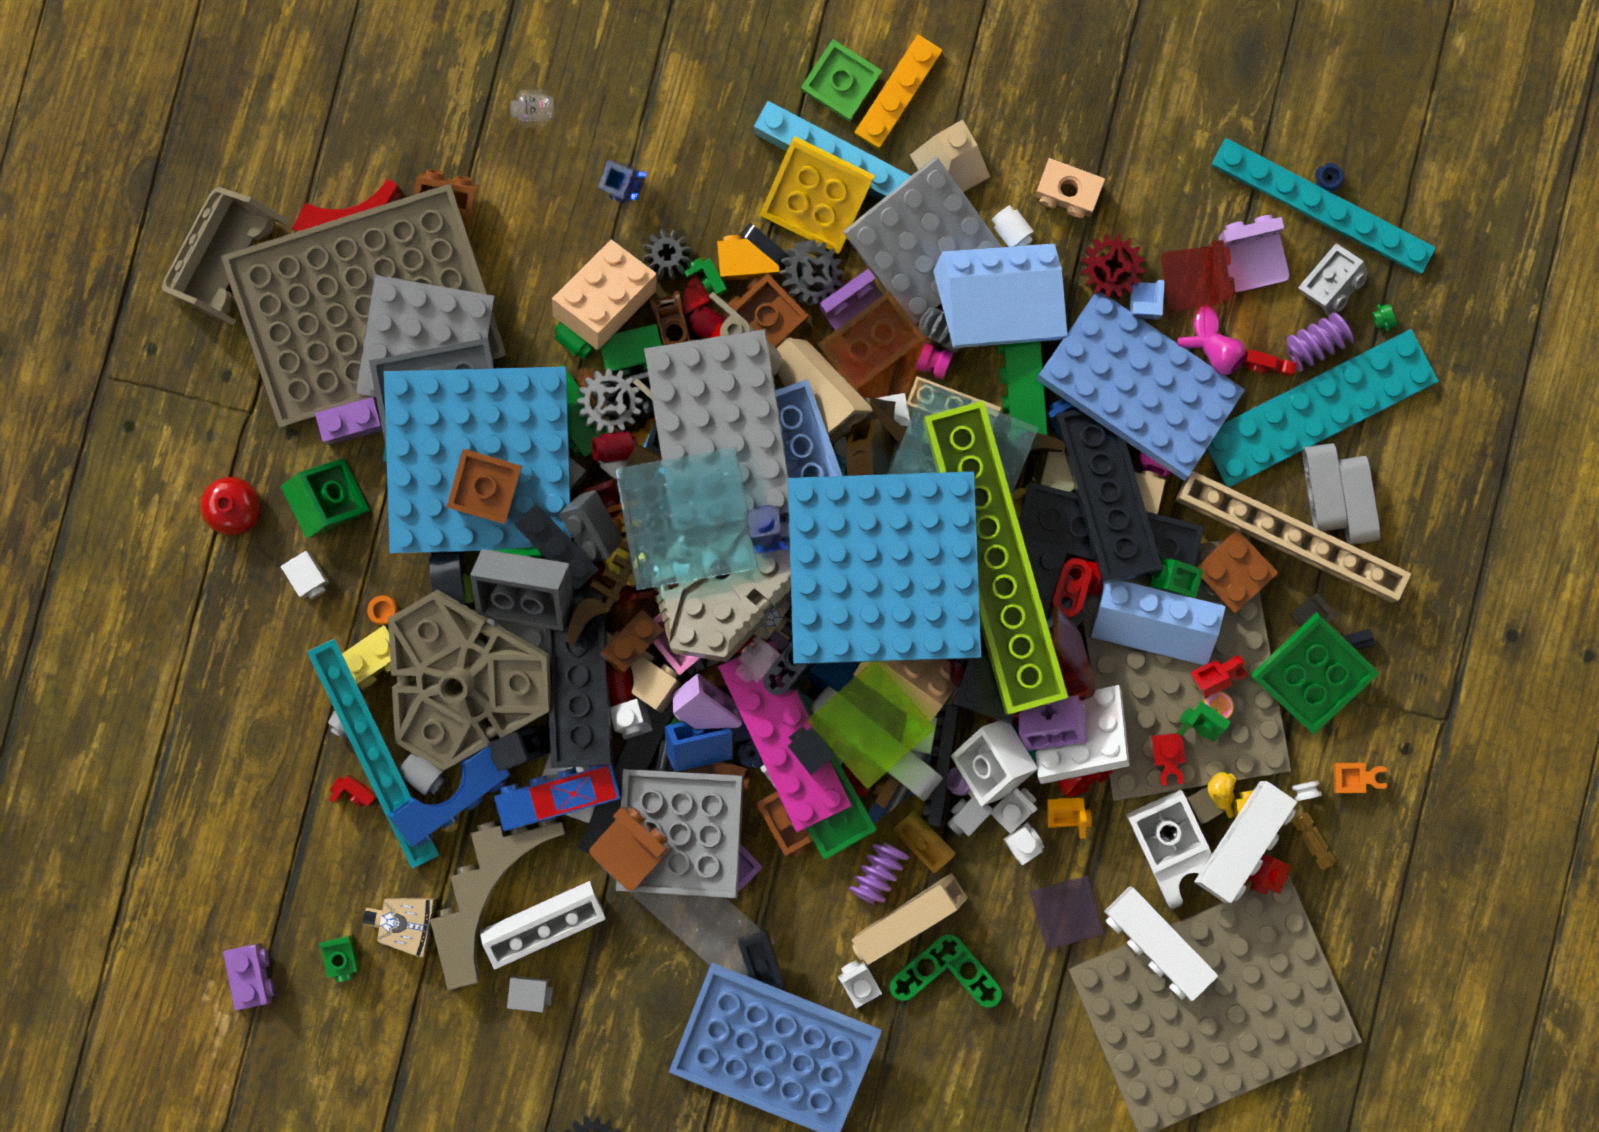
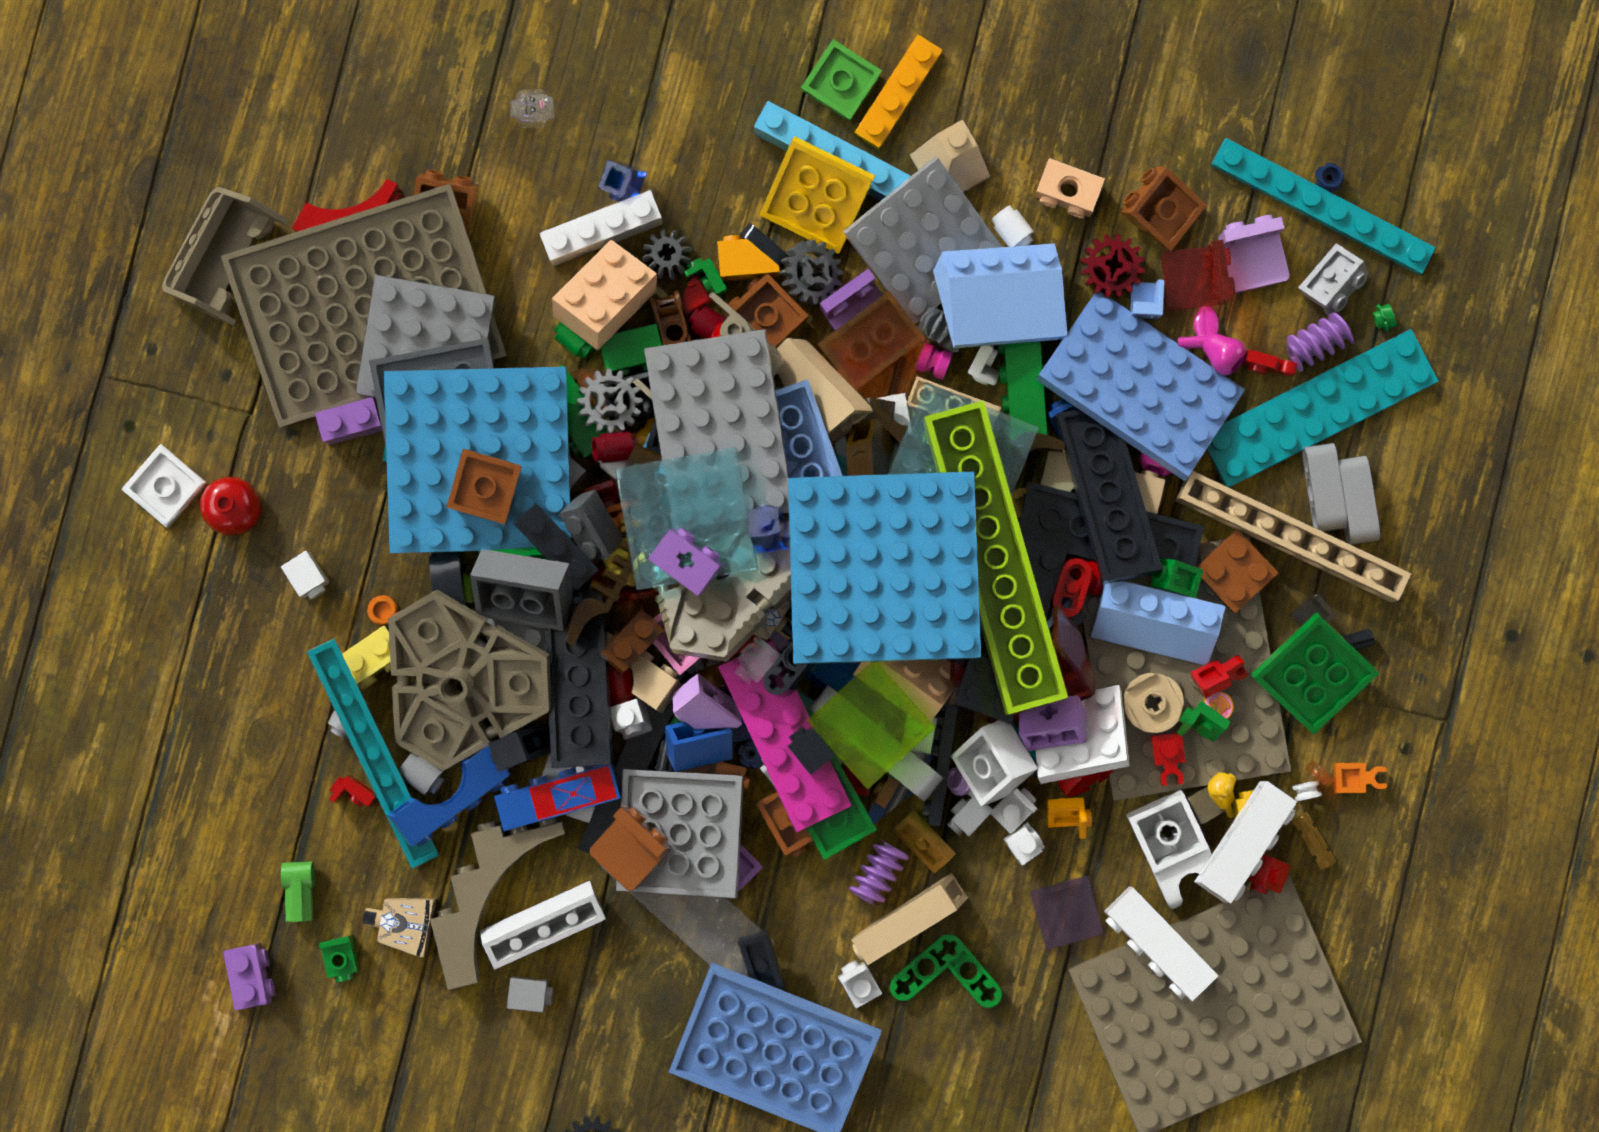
green slope [280,458,370,539] -> none
none -> white tile [122,444,207,528]
none -> bright green piece [281,861,315,922]
none -> white brick [539,190,663,267]
none -> medium lavender brick [648,527,724,596]
none -> white bracket [968,345,999,386]
none -> dark orange plate [1121,166,1207,251]
none -> tan plate [1123,673,1184,733]
none -> clear orange tile [1306,759,1335,787]

